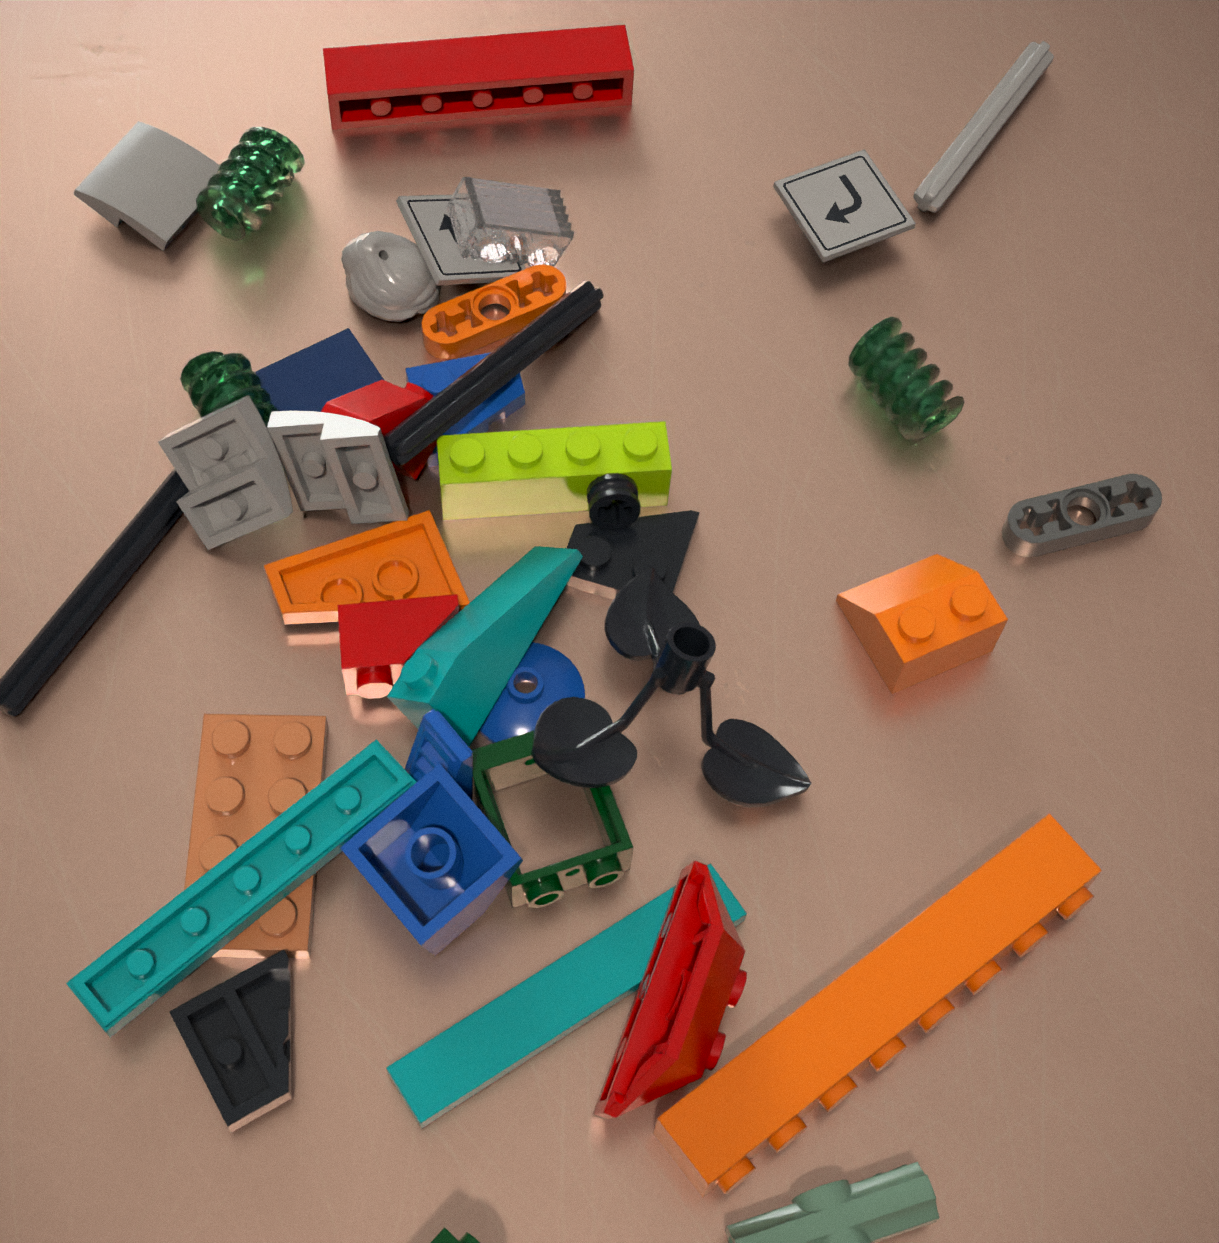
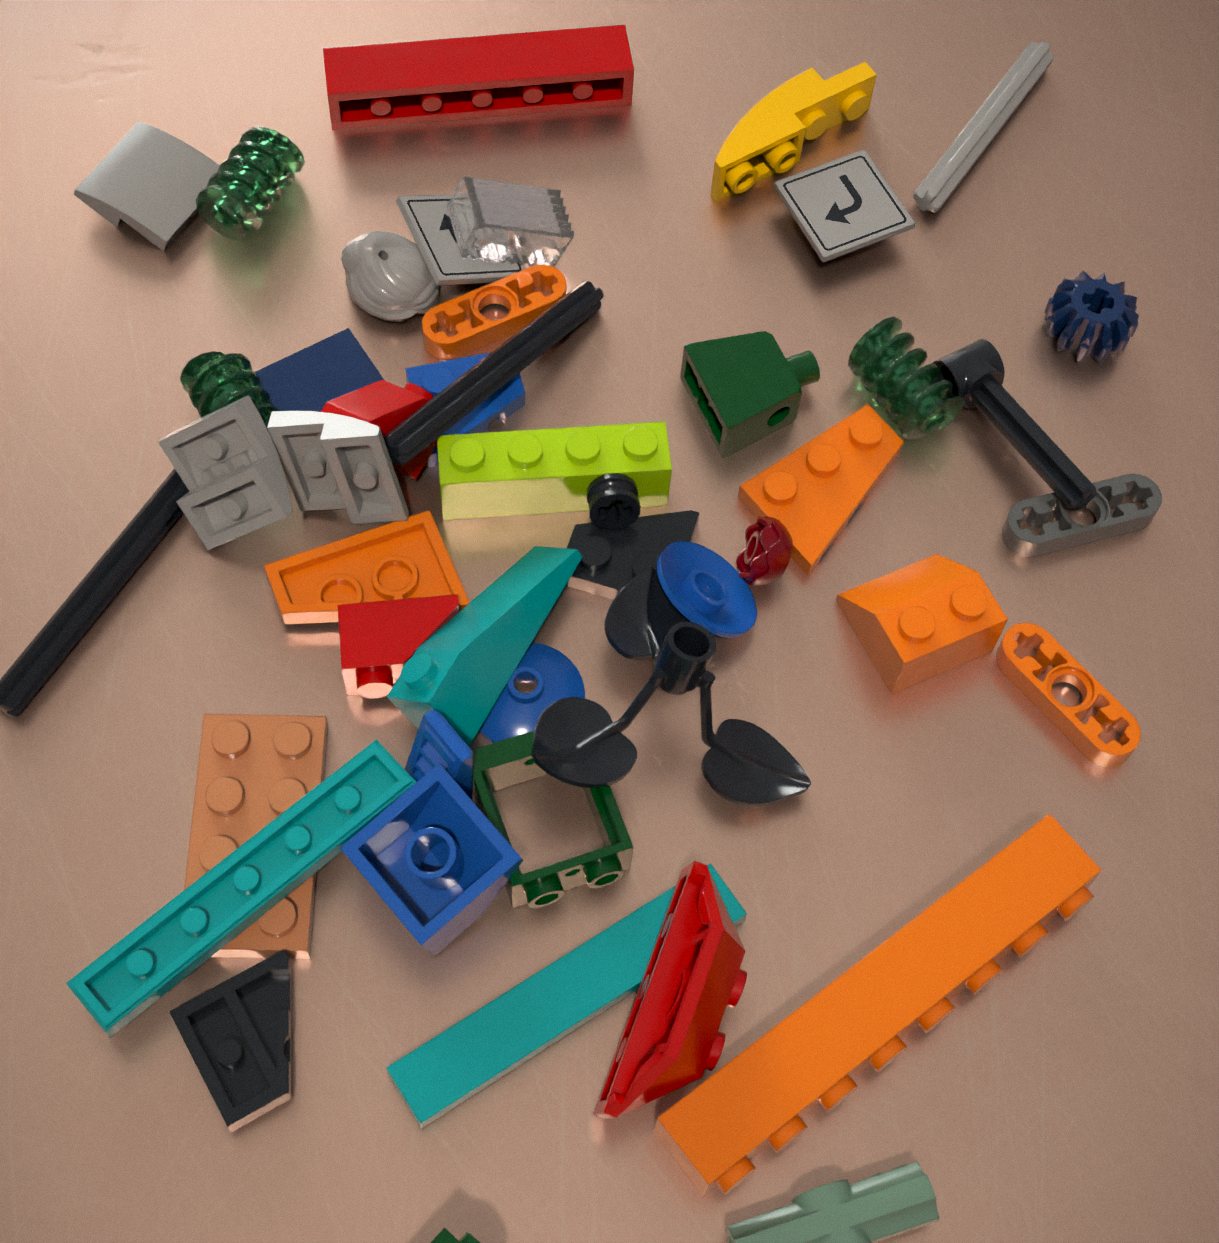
none -> blue dish [657,541,757,638]
none -> dark green torso [680,331,820,458]
none -> yellow slope [710,62,877,202]
none -> dark red plate [736,516,793,586]
none -> orange wing [738,404,904,577]
none -> black axle [930,339,1097,510]
none -> orange beam [996,623,1141,767]
none -> dark blue gear [1044,270,1139,364]

